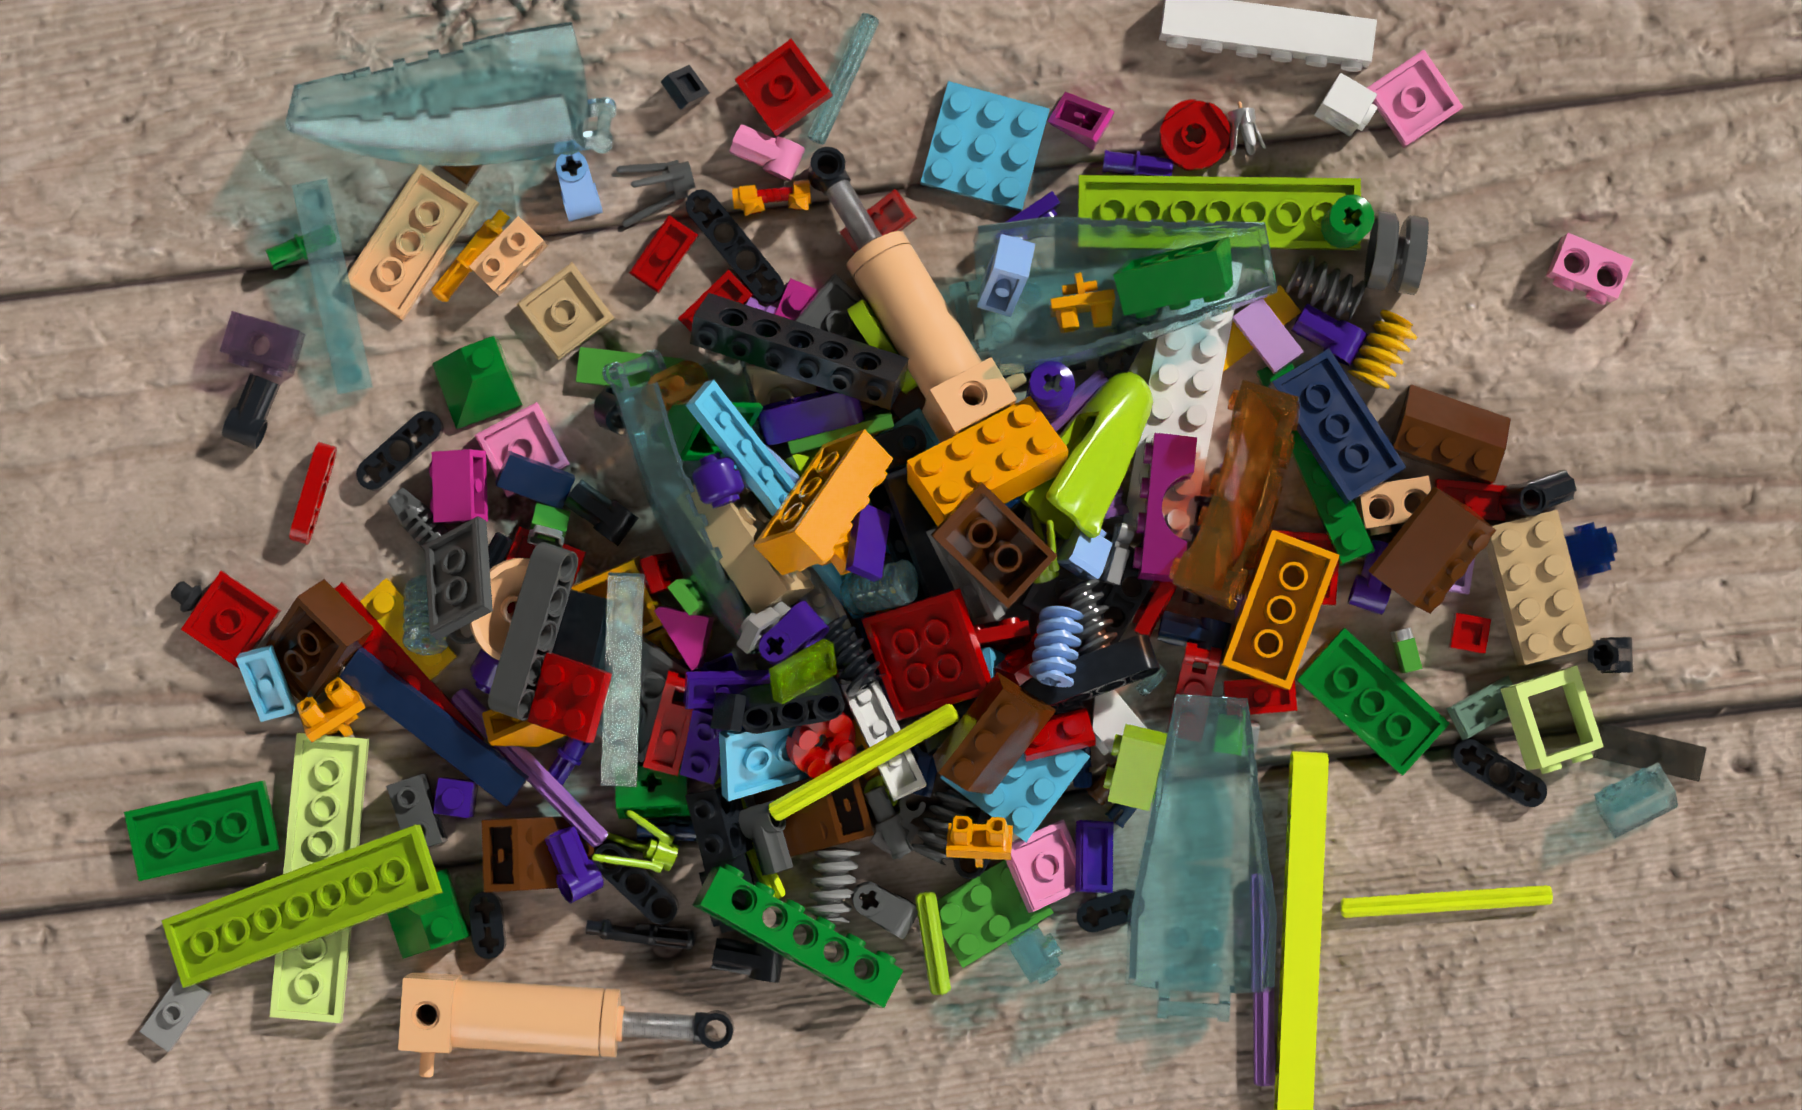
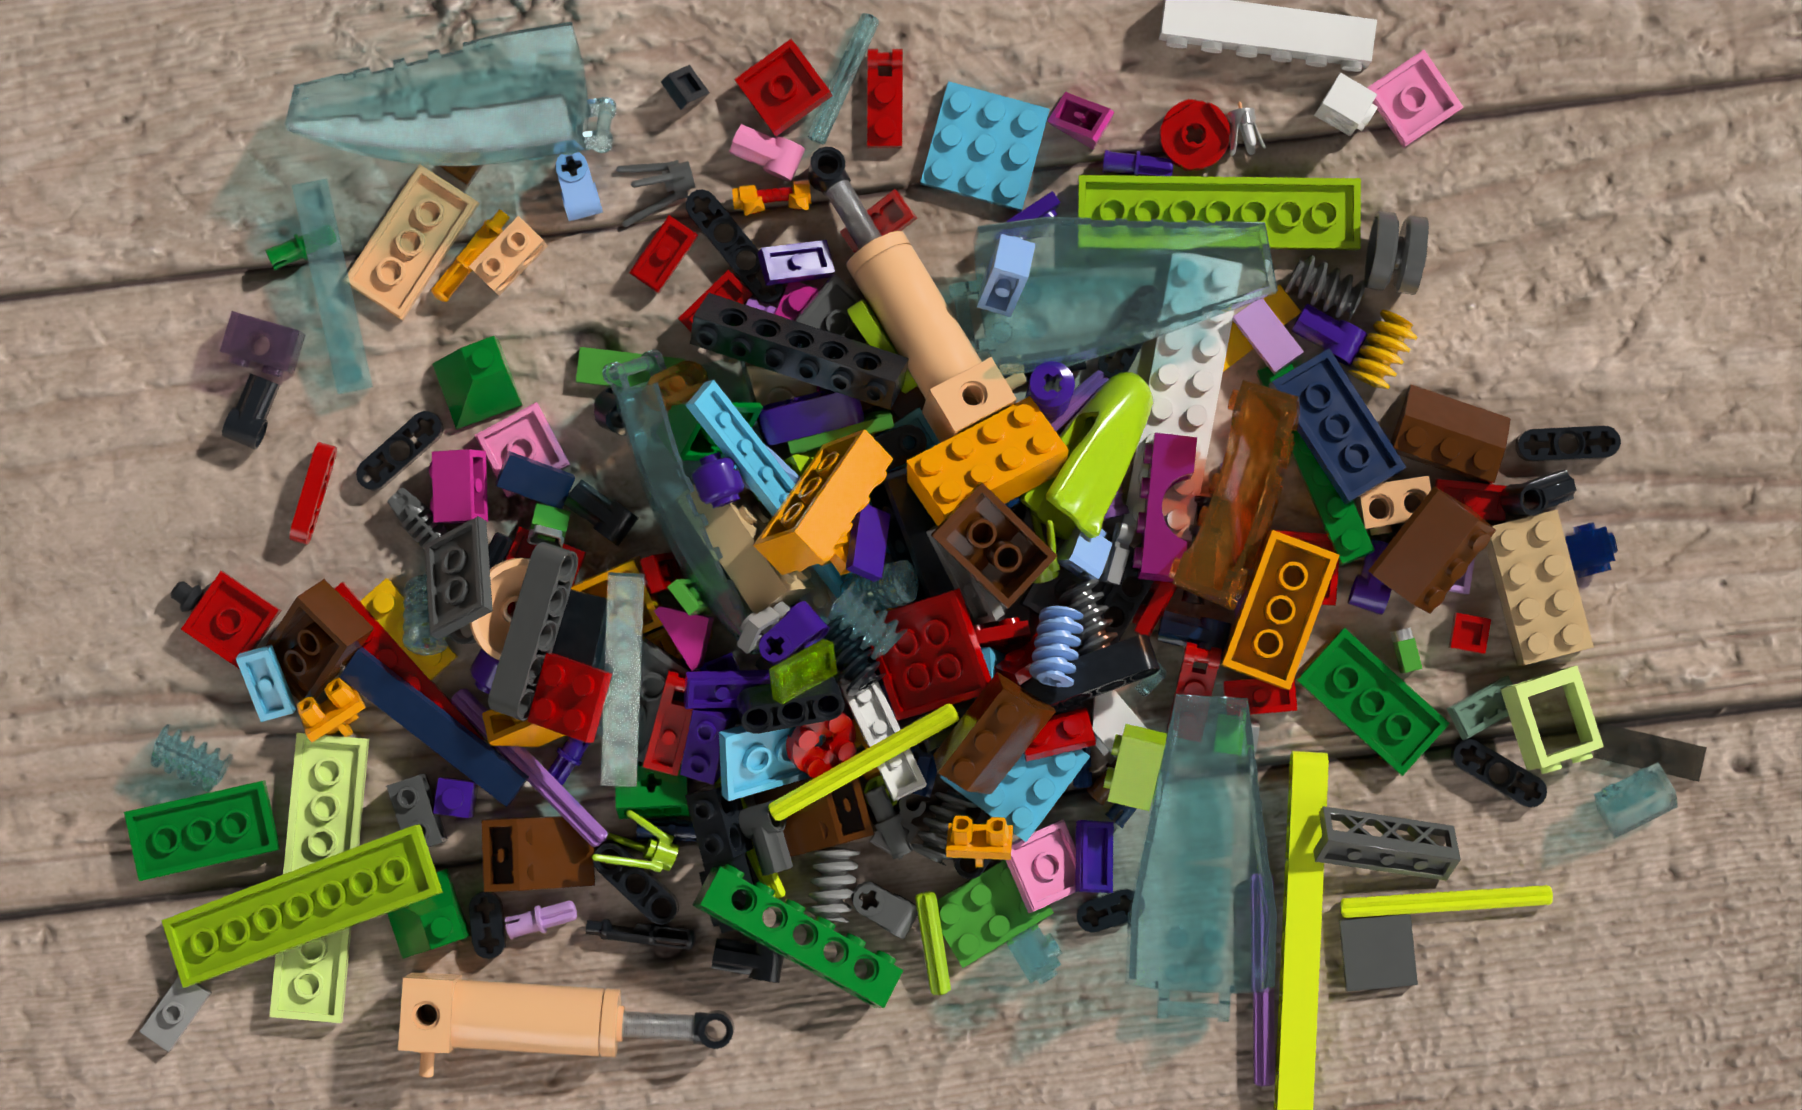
tan tile [516,262,615,361] -> none
dark purple piece [545,826,604,903] -> none
black tile [710,692,746,732] -> none
light orange hips [1049,272,1115,333] -> none
green slope [1113,237,1233,318] -> none
green piece [1321,195,1374,248] -> none
bright pink brick [1546,233,1634,305] -> none
black piece [1588,637,1633,673] -> none
none -> clear light blue piece [151,724,233,792]
none -> lavender axle [505,900,577,939]
none -> plate [757,240,835,286]
none -> clear light blue piece [828,581,908,660]
none -> red plate [867,49,903,148]
none -> dark grey fence [1313,806,1461,881]
none -> dark grey tile [1339,914,1418,992]
none -> black beam [1515,426,1621,462]

